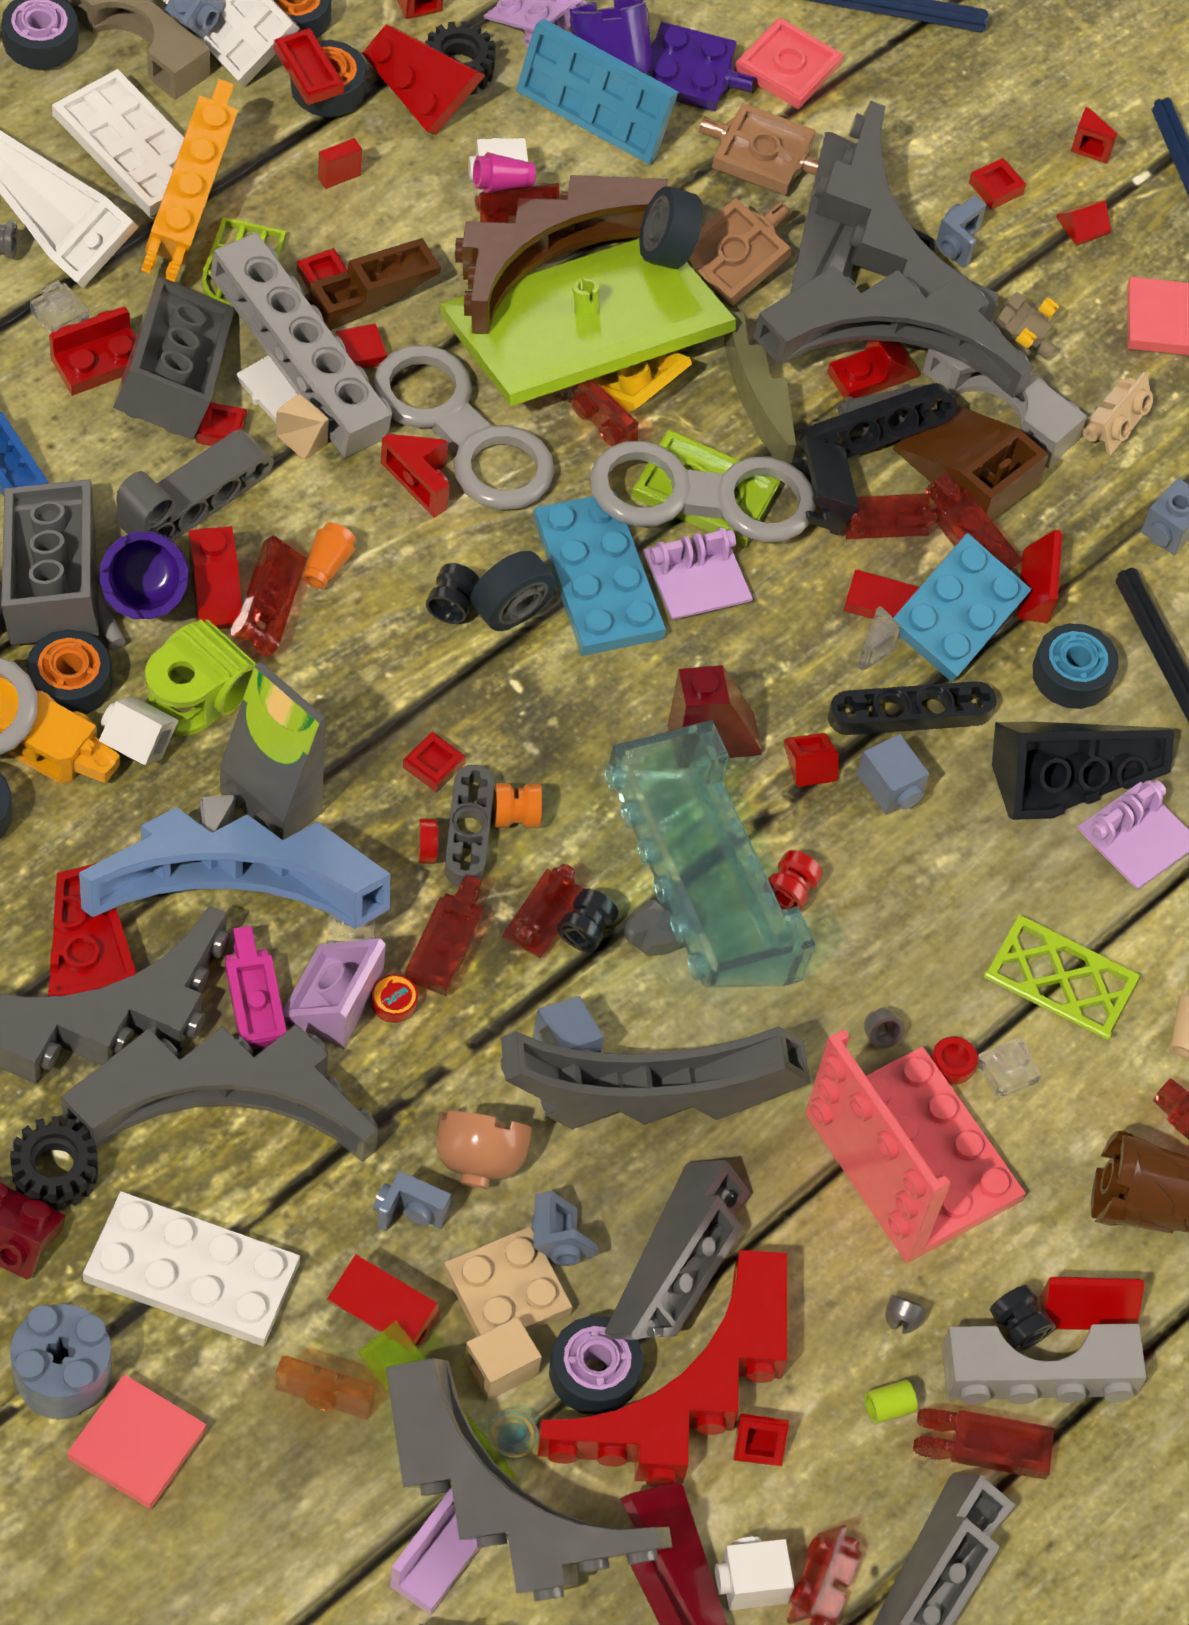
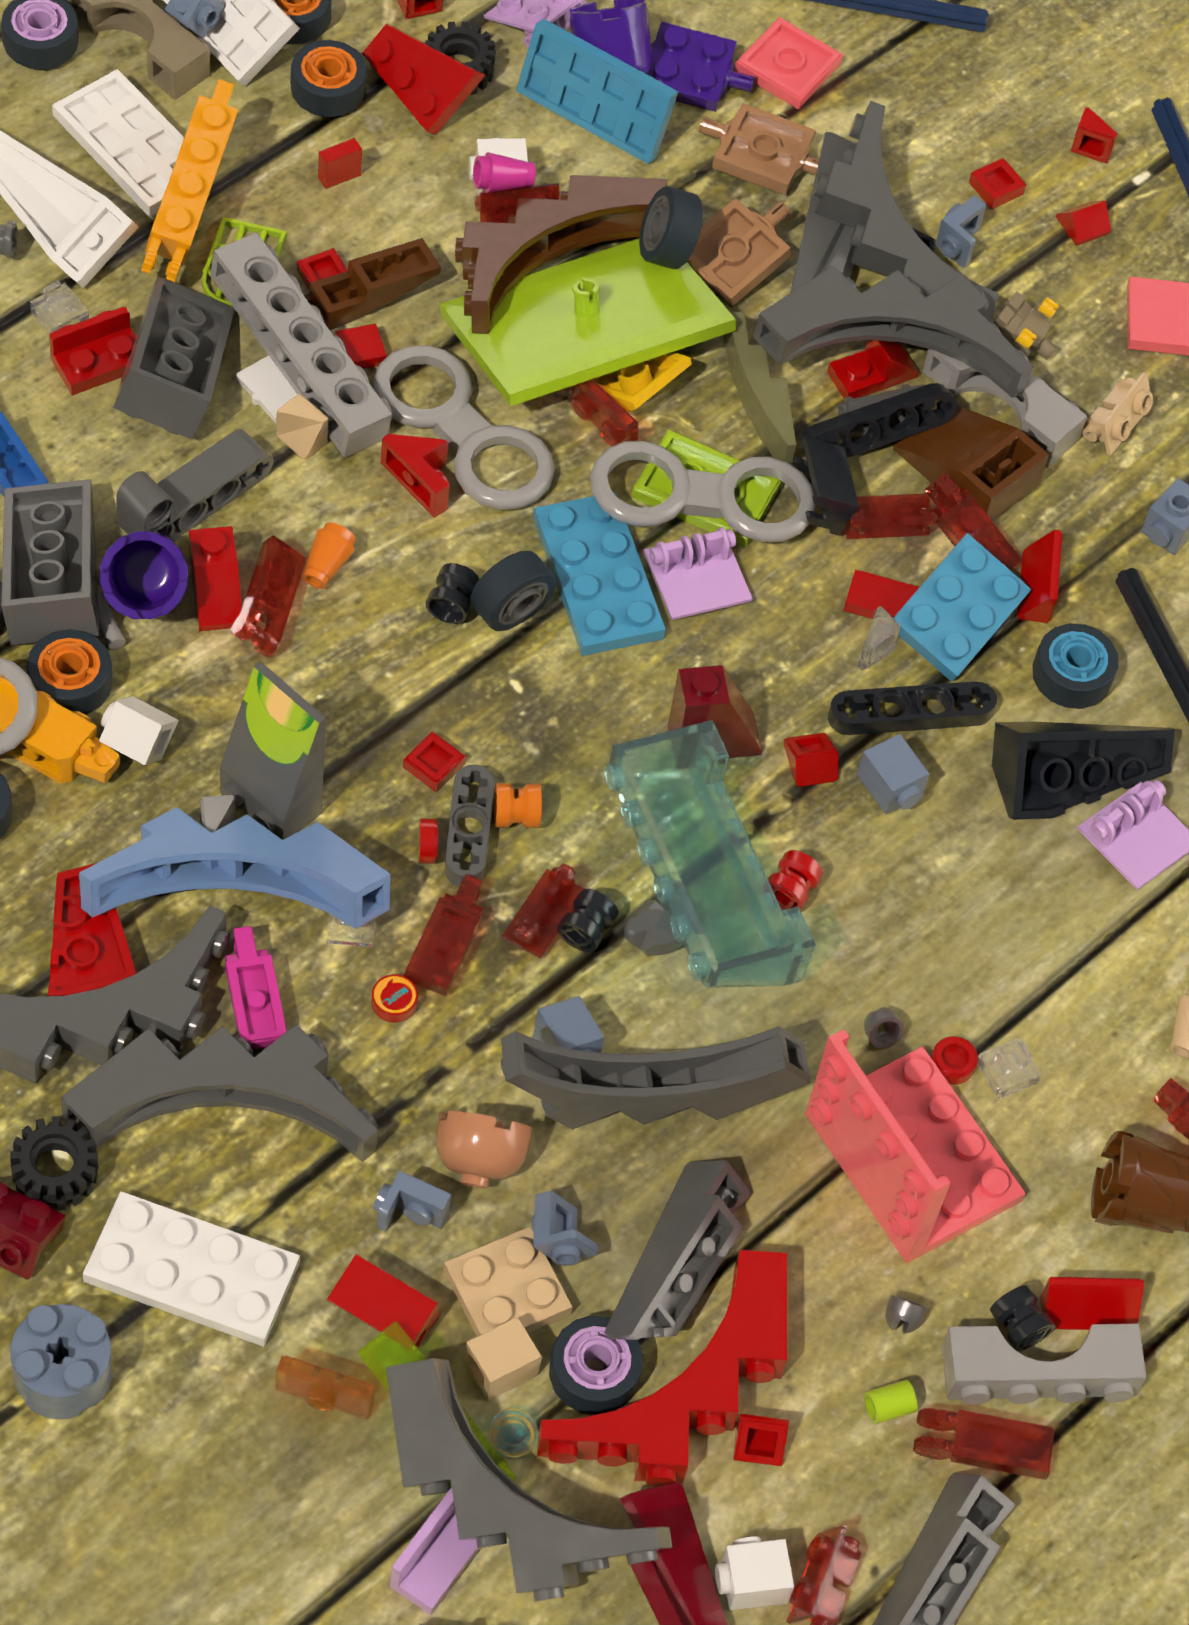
coral tile [67,1374,206,1510] -> none
lime piece [145,619,256,736] -> none
red tile [196,402,247,446] -> none
red tile [274,28,344,105] -> none
lavender slope [283,938,386,1049] -> none
lime window [983,914,1140,1040] -> none

